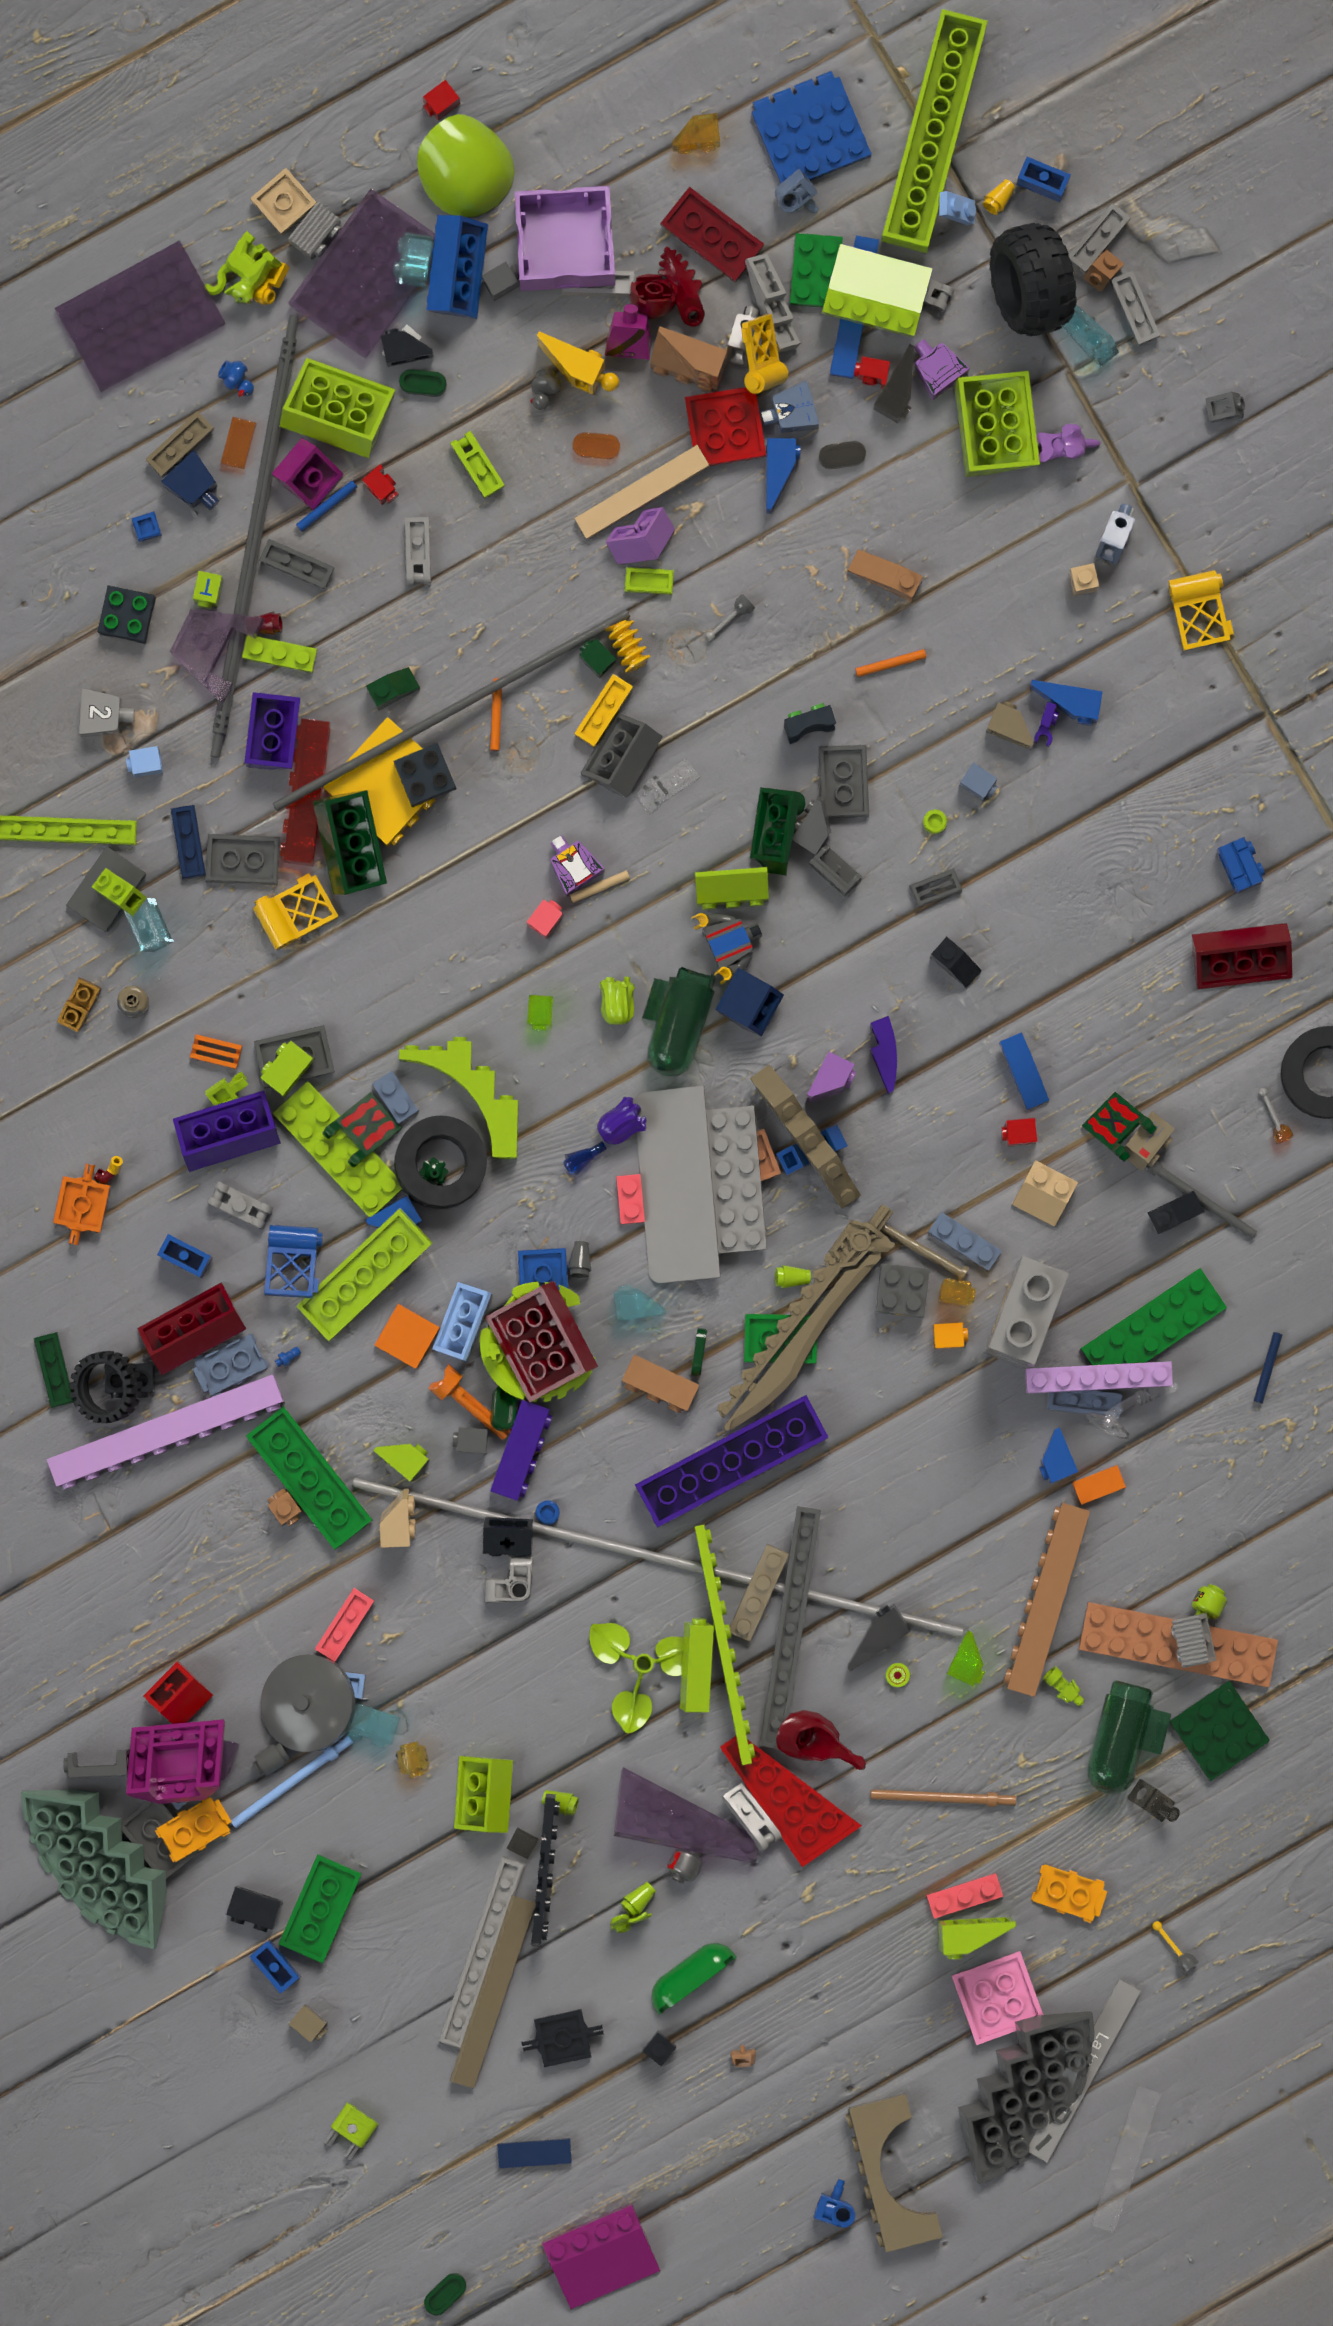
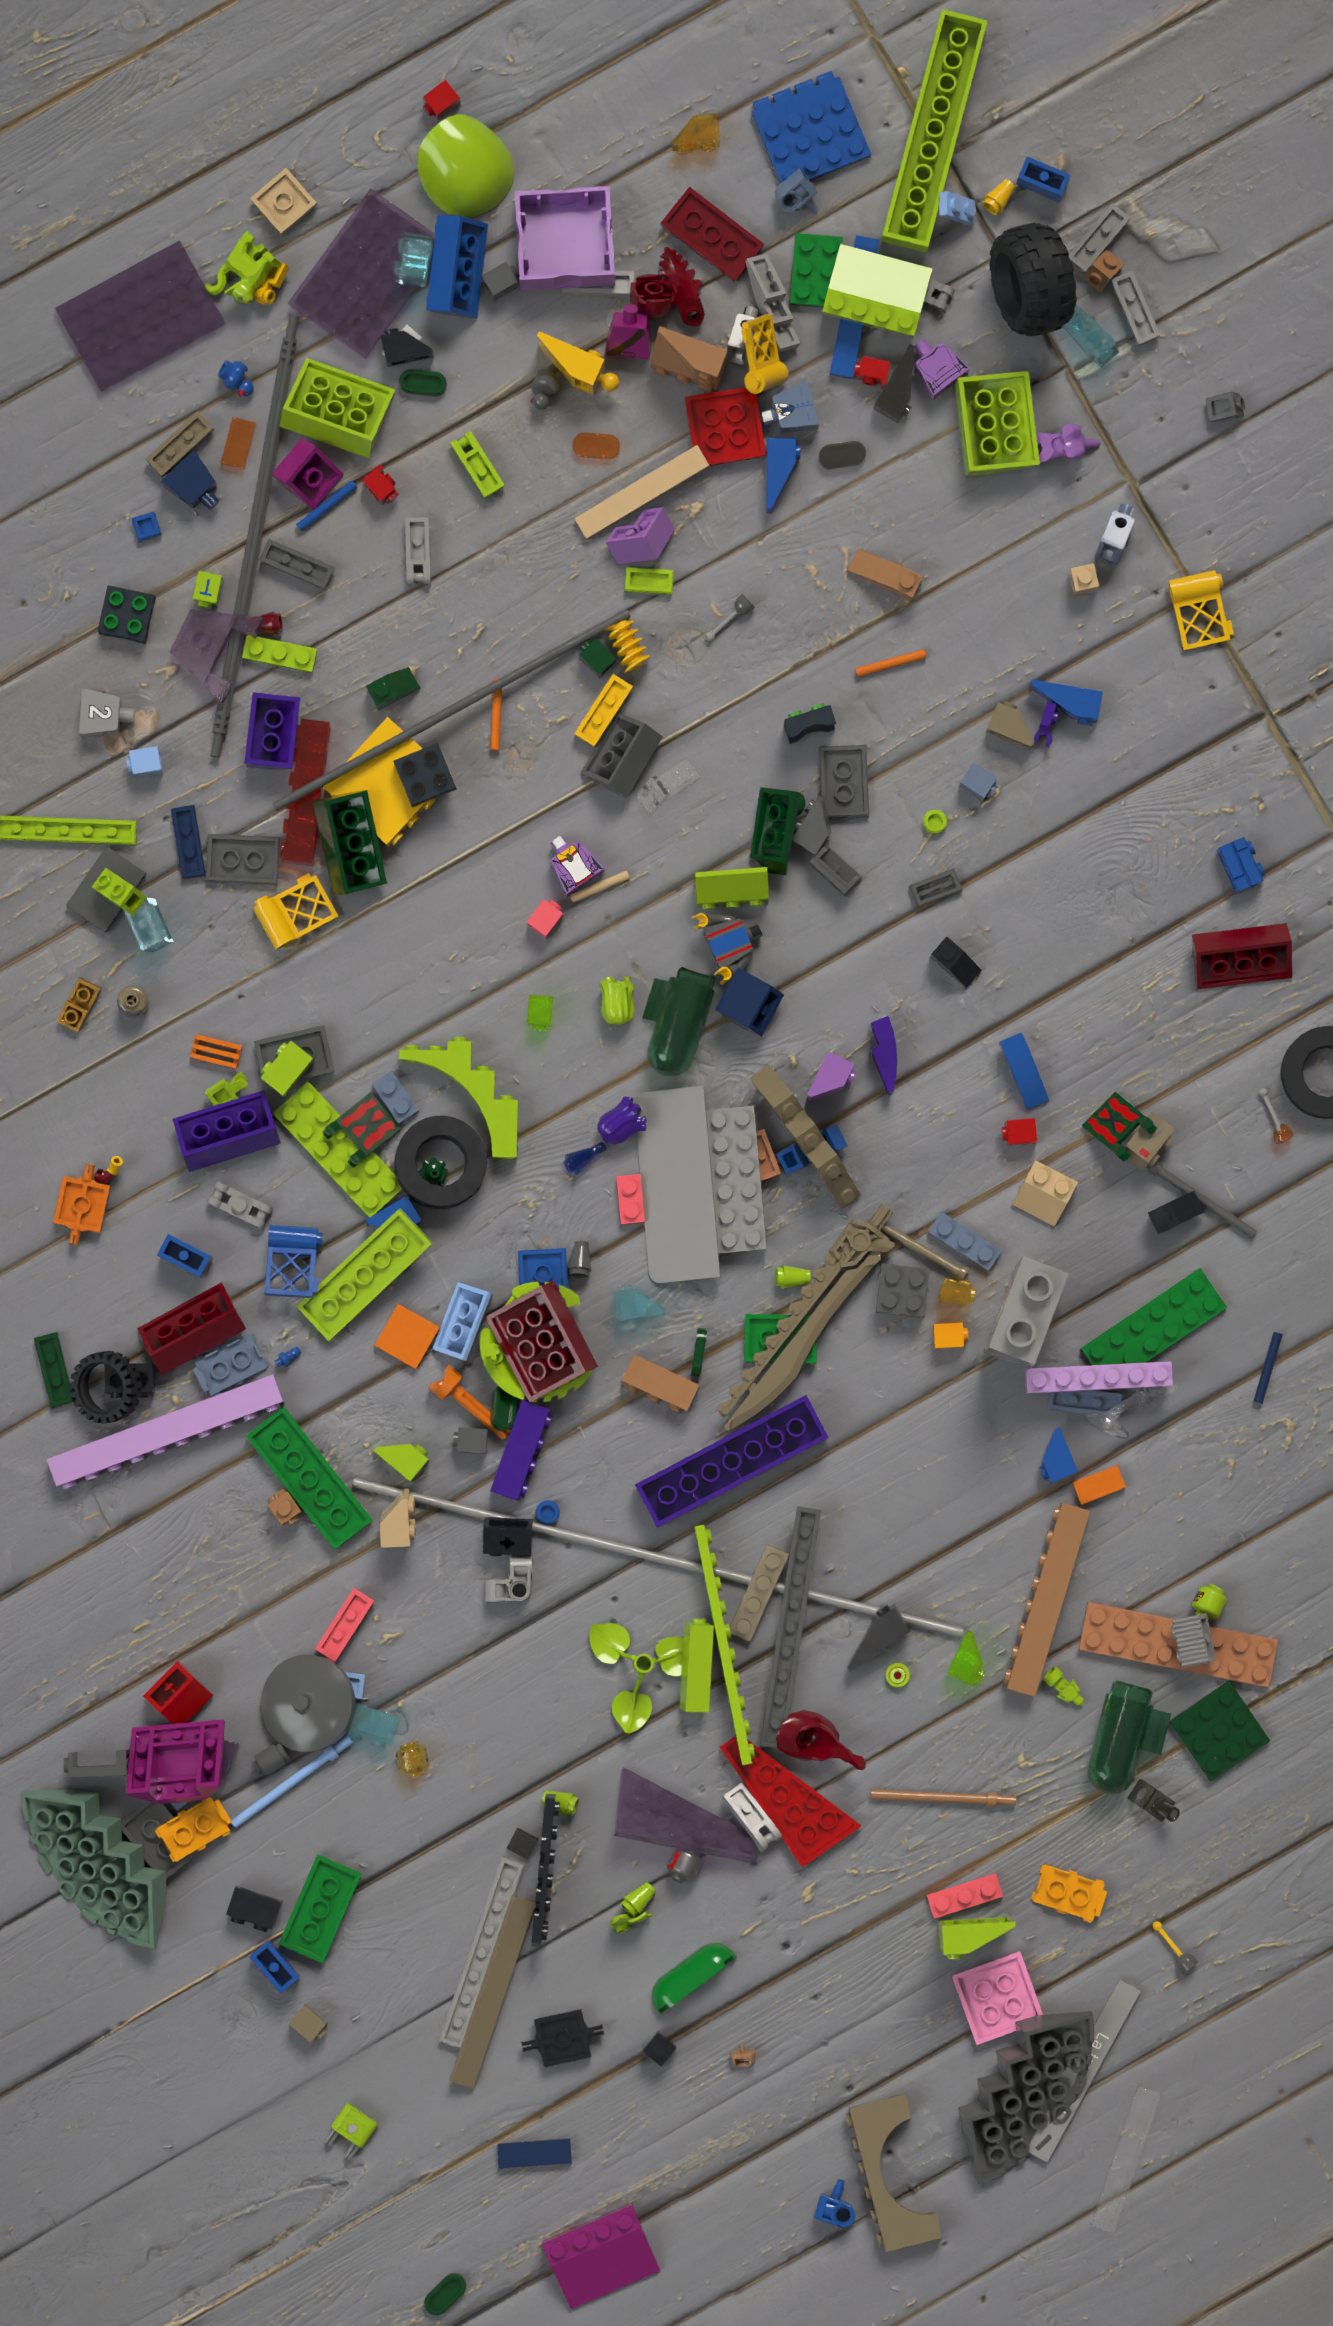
light grey brick [288,202,341,260] -> none
lime slope [454,1756,513,1833] -> none

